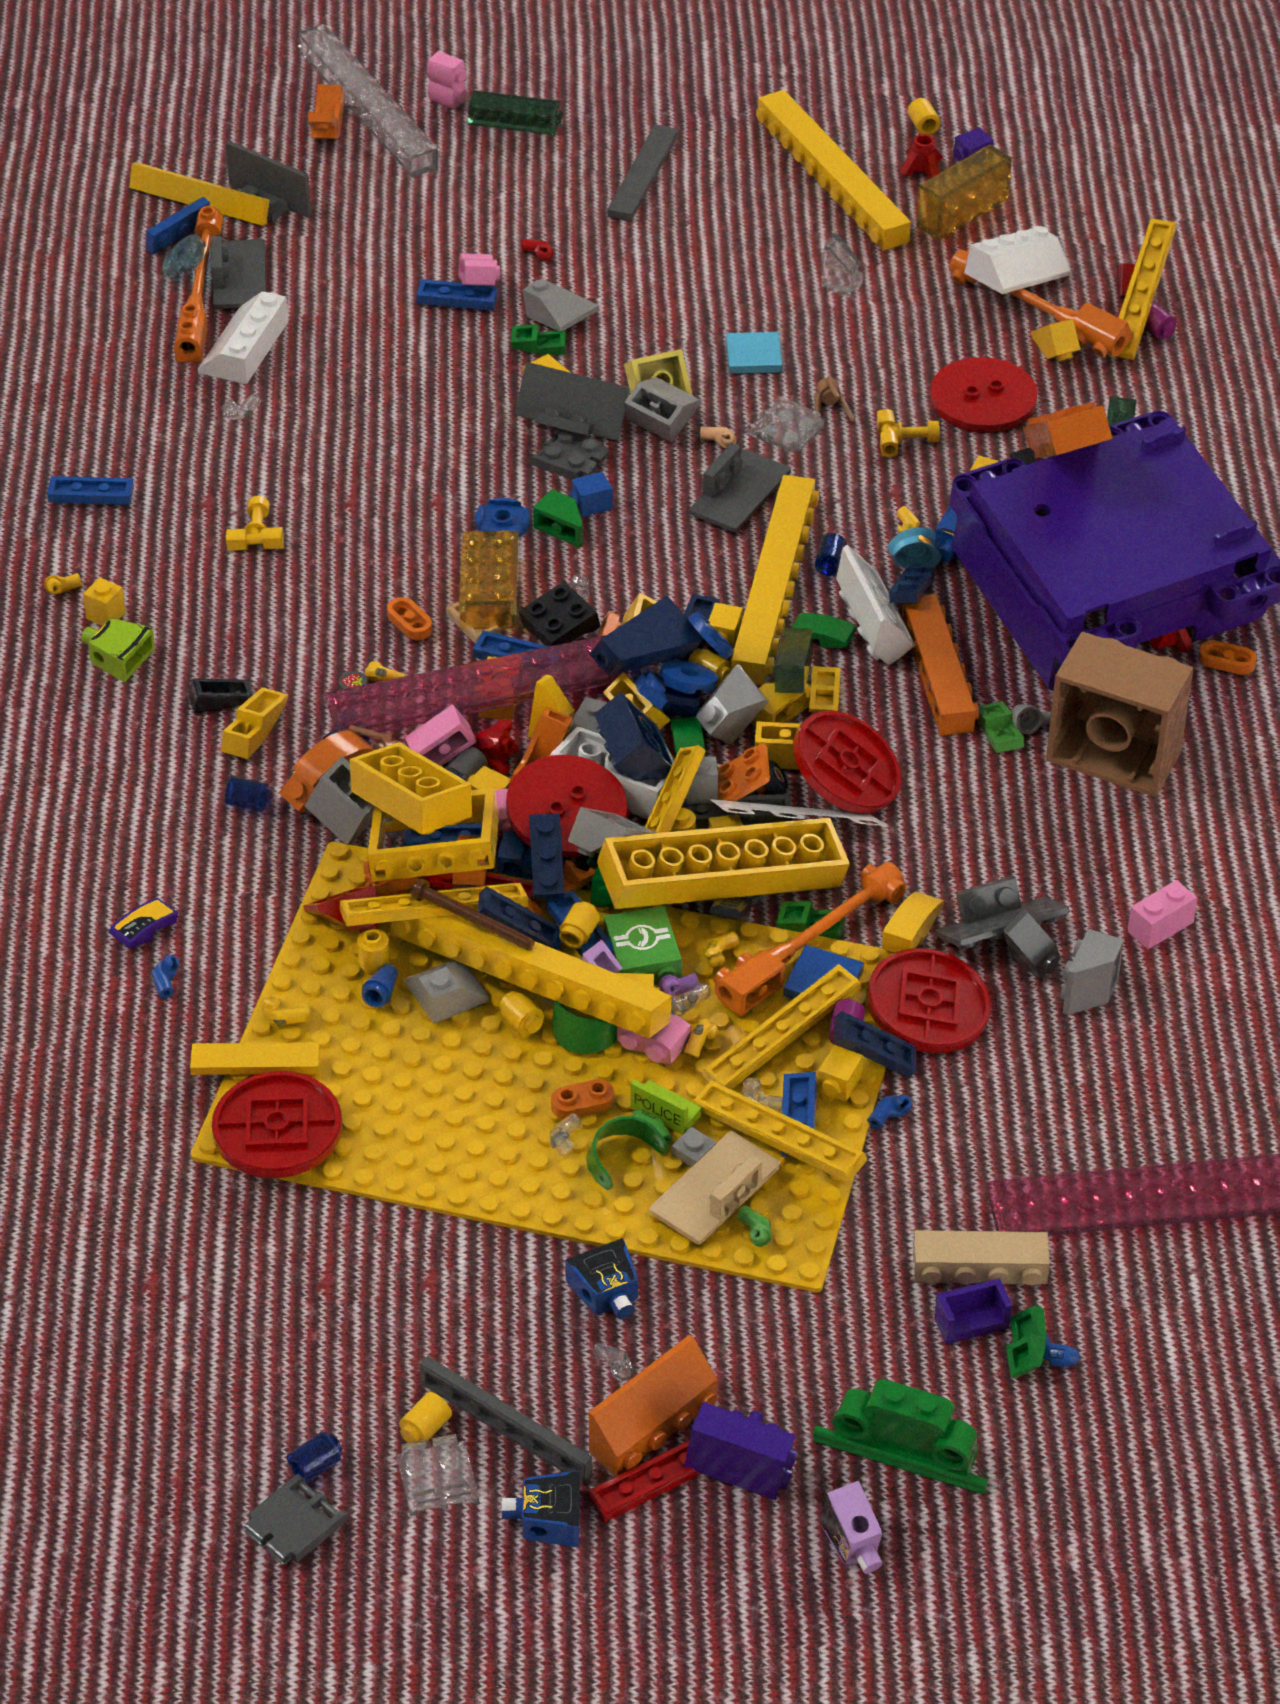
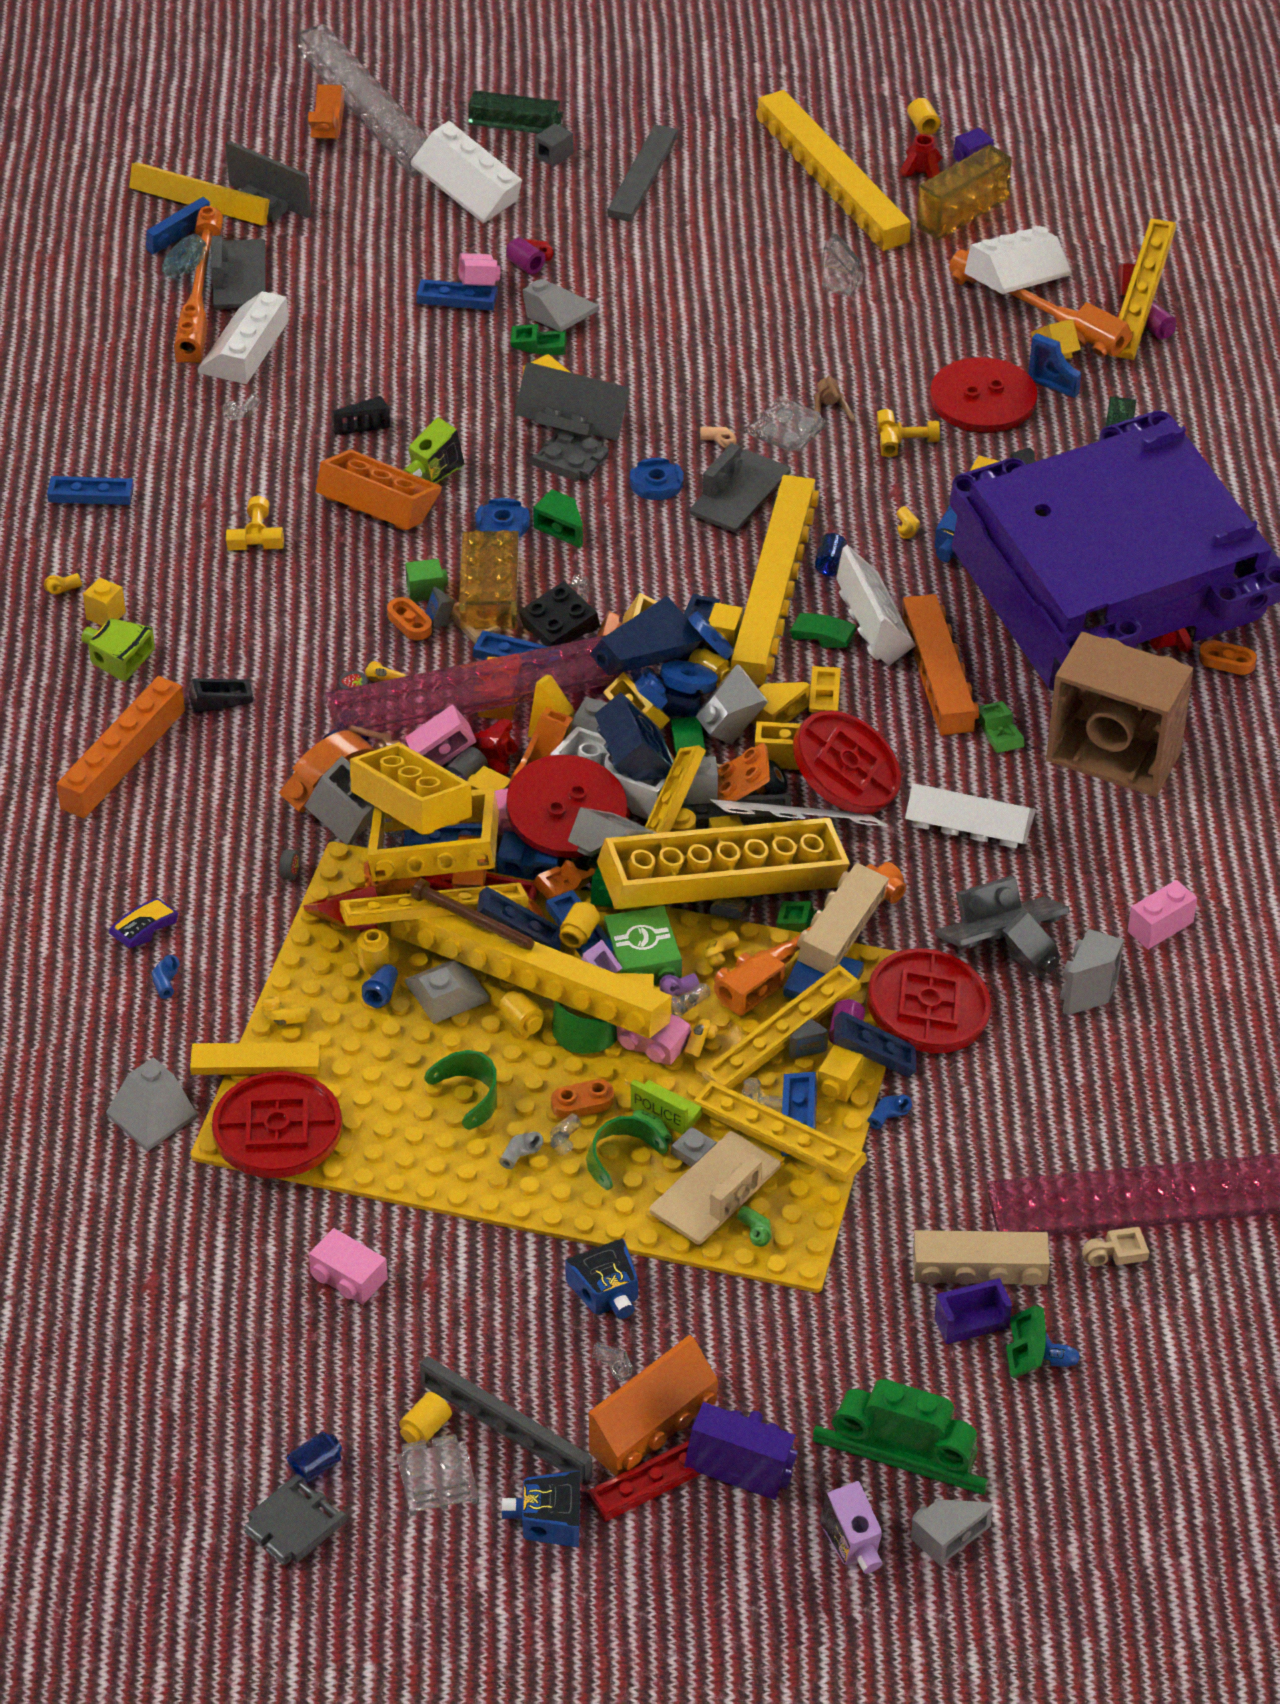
yellow slope [221,687,288,759] -> none
clear blue brick [225,776,273,812] -> none
bright pink brick [427,51,467,110] -> none
dark blue plate [529,813,564,901] -> none
blue brick [569,471,613,517] -> none
light yellow slope [624,349,693,396] -> none
light grey slope [624,377,701,443] -> none
medium azure tile [726,332,782,374] -> none
clear green brick [775,628,813,693] -> none
yellow slope [882,891,944,953] -> none
medium azure piece [887,527,941,568] -> none
dark blue plate [889,563,935,603] -> none
light grey bar [1011,704,1051,734] -> none
orange brick [1023,401,1113,458] -> none
none -> orange brick [56,676,185,819]
none -> light grey slope [106,1057,197,1151]
none -> dark grey tile [279,849,301,880]
none -> bright pink brick [309,1228,388,1305]
none -> orange slope [315,449,442,530]
none -> black slope [332,396,390,435]
none -> lime torso [403,417,465,484]
none -> bright green brick [405,558,448,602]
none -> white slope [411,121,522,224]
none -> green piece [424,1050,497,1130]
none -> dark grey slope [425,587,455,627]
none -> light grey arm [499,1131,544,1169]
none -> magenta brick [506,237,545,275]
none -> dark grey brick [535,123,574,167]
none -> blue tile [630,458,684,500]
none -> dark grey slope [788,1019,829,1059]
none -> tan brick [797,862,889,974]
none -> white slope [905,783,1036,848]
none -> light grey slope [911,1499,993,1566]
none -> blue tile [1028,333,1081,398]
none -> tan plate [1082,1227,1150,1267]

